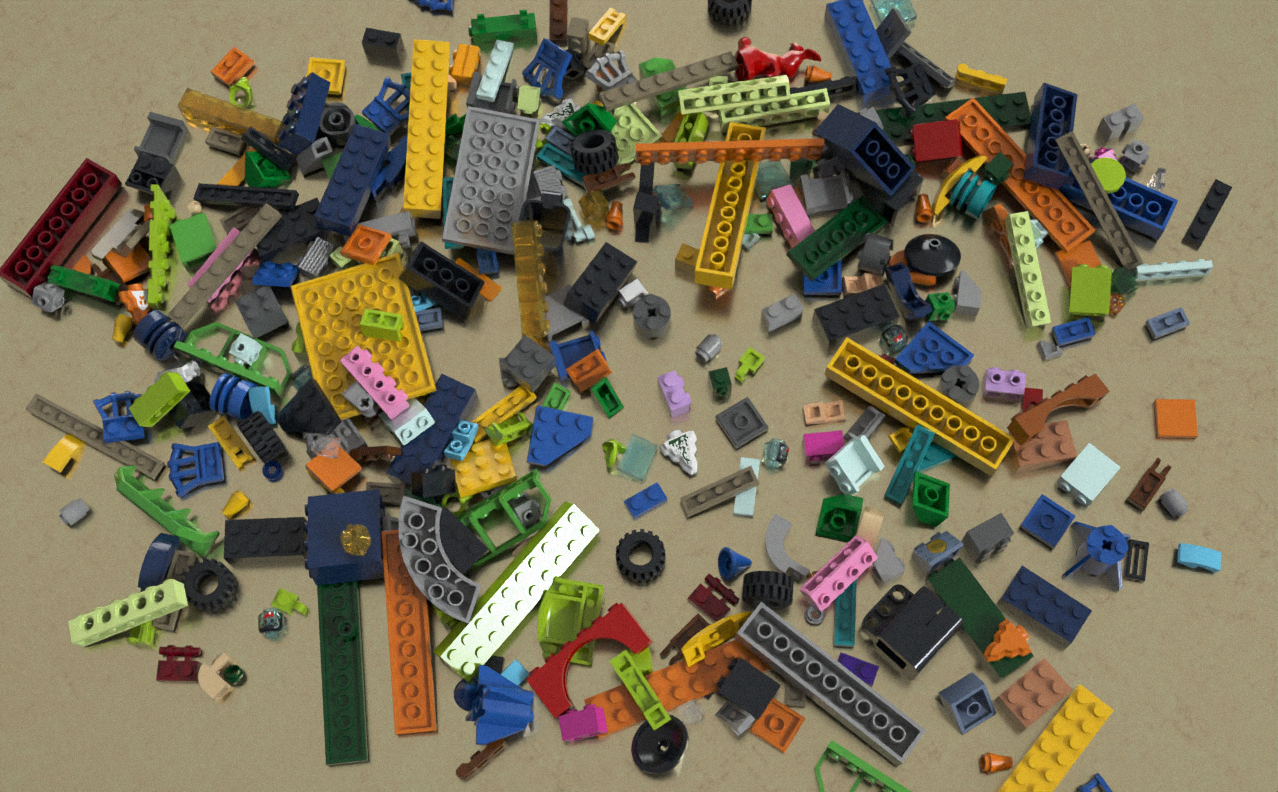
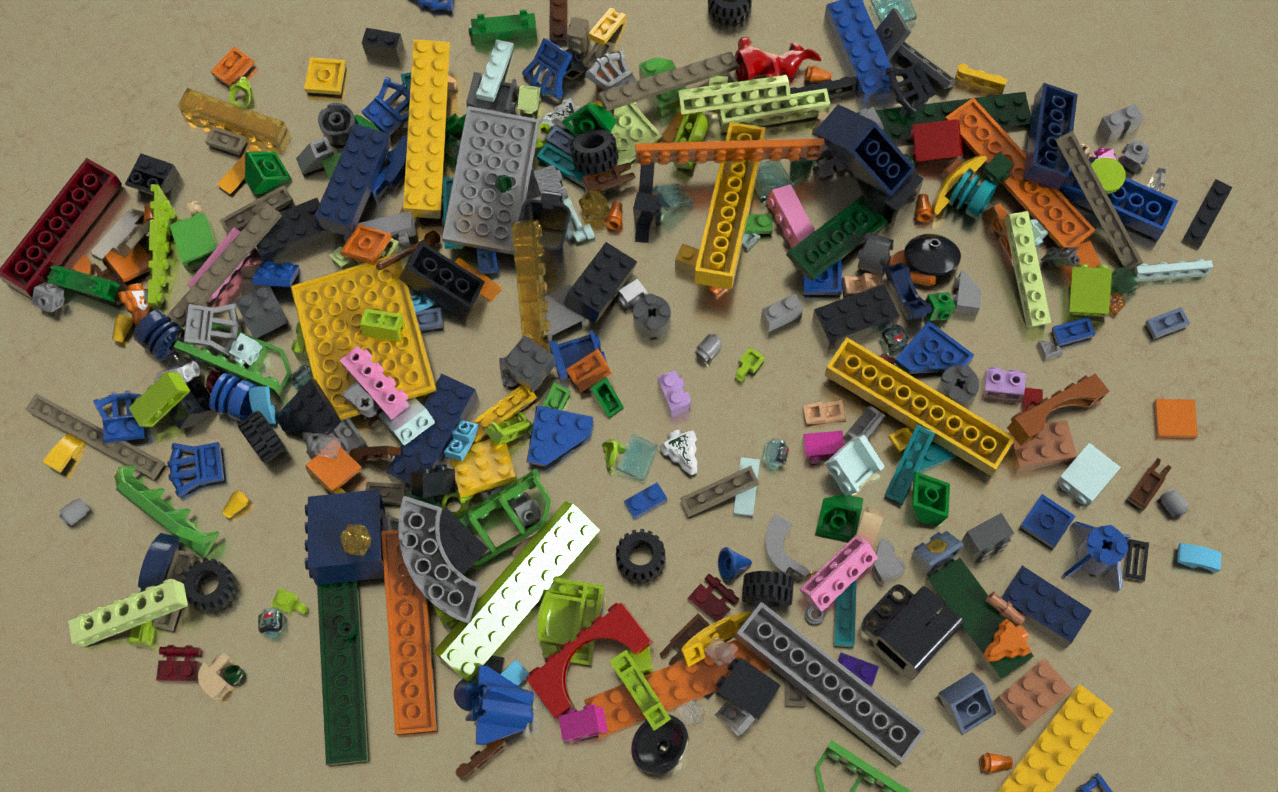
dark grey panel [134,112,188,164] -> none
black plate [193,183,299,210] -> none
yellow plate [208,415,254,469] -> none
black brick [224,517,308,564] -> none
black plate [241,126,296,172] -> none
clear blue plate [262,461,282,480] -> none
dark blue brick [277,72,331,155] -> none
light grey brick [297,237,337,279] -> none
light orange brick [449,44,481,86] -> none
dark green brick [708,367,732,397] -> none
dark grey plate [715,397,769,449] -> none
orange tile [749,698,805,754] -> none
light grey panel [799,170,853,216] -> none
none -> light grey plate [183,304,240,357]
none -> dark red arm [206,371,219,393]
none -> reddish brown piece [376,231,441,270]
none -> dark green plate [495,175,512,193]
none -> clear bracket [705,637,739,665]
none -> nougat pin [986,591,1025,626]
none -> dark grey hinge [1041,247,1080,267]

